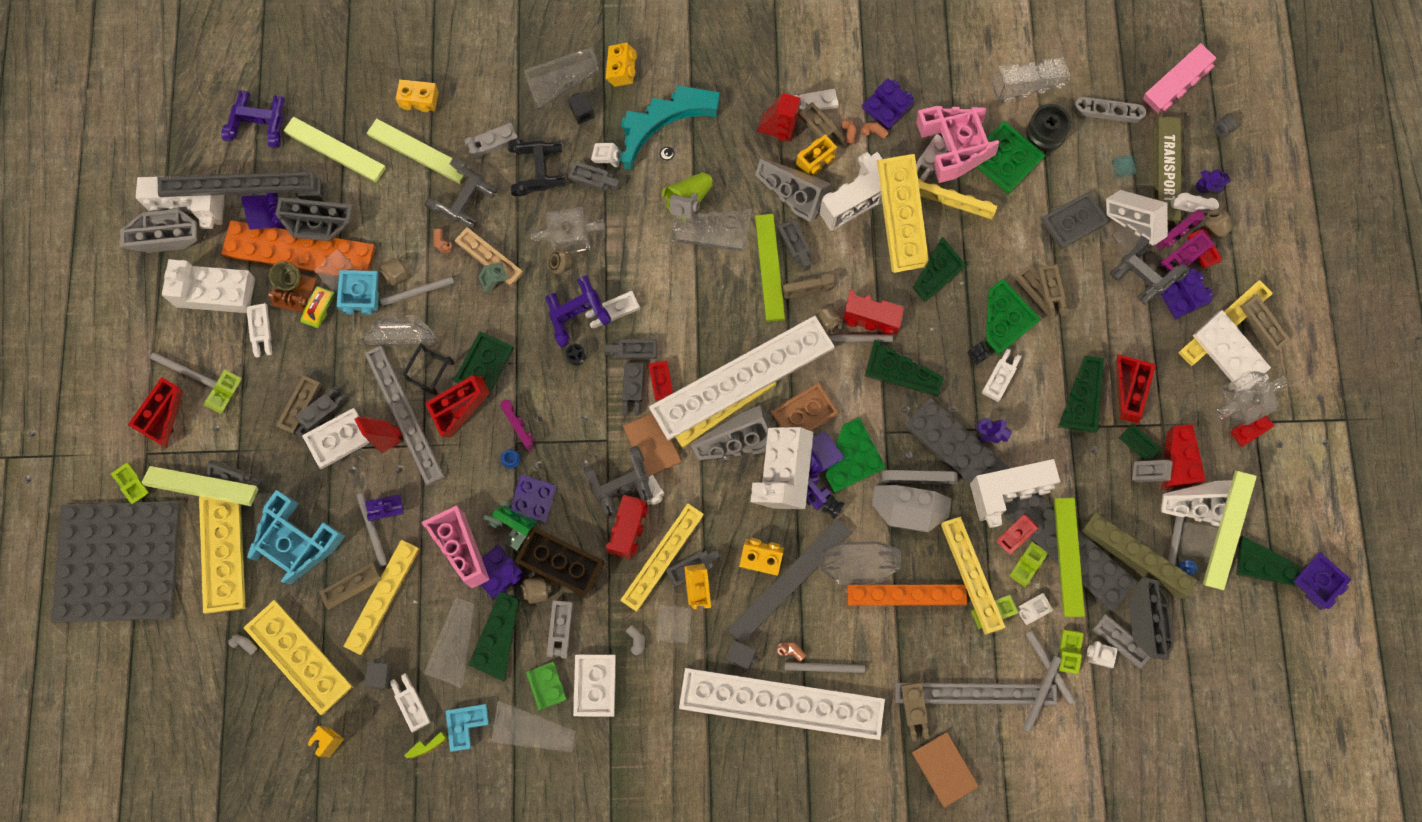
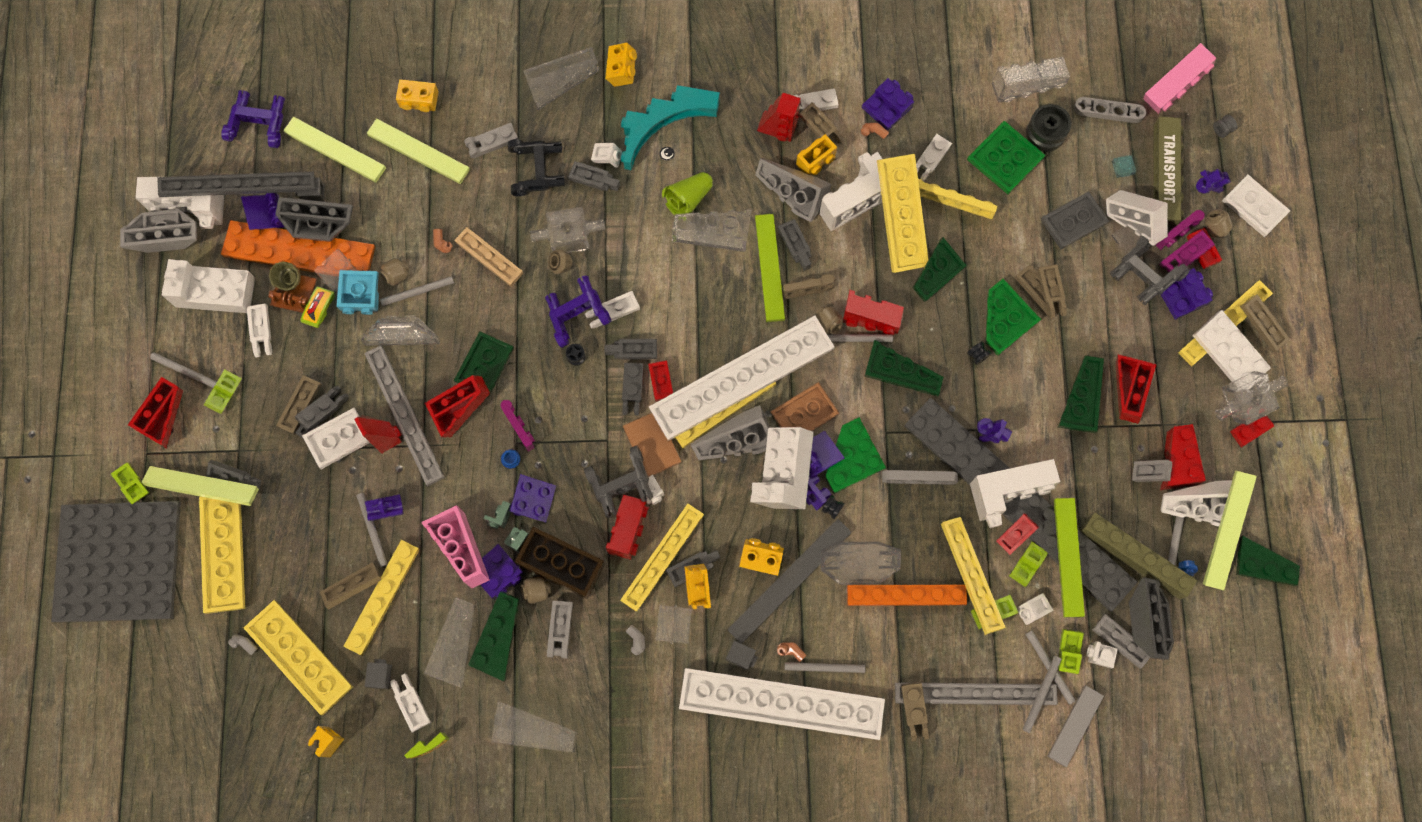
medium azure wedge [247,490,345,584] -> none
black piece [403,343,454,395] -> none
dark grey connector [424,158,498,230] -> none
medium azure plate [446,704,489,752] -> none
sand green bracket [478,263,508,292] -> none
green wing [492,505,537,536] -> none
bright green plate [526,662,567,711] -> none
black brick [568,92,595,125] -> none
white plate [573,655,616,717] -> none
light grey bracket [669,193,700,219] -> none
nougat arm [842,119,857,144] -> none
light grey wedge [872,485,952,533] -> none
medium nougat tile [911,732,979,808] -> none
bright pink wedge [916,106,999,183] -> none
white hinge [982,349,1021,402] -> none
dark green tile [1119,423,1162,461] -> none
white hinge [1171,193,1219,214] -> none
clear piece [1180,522,1218,559] -> none
dark purple plate [1292,552,1351,610] -> none
none -> light grey tile [1047,686,1104,767]
none -> white tile [1222,175,1290,237]

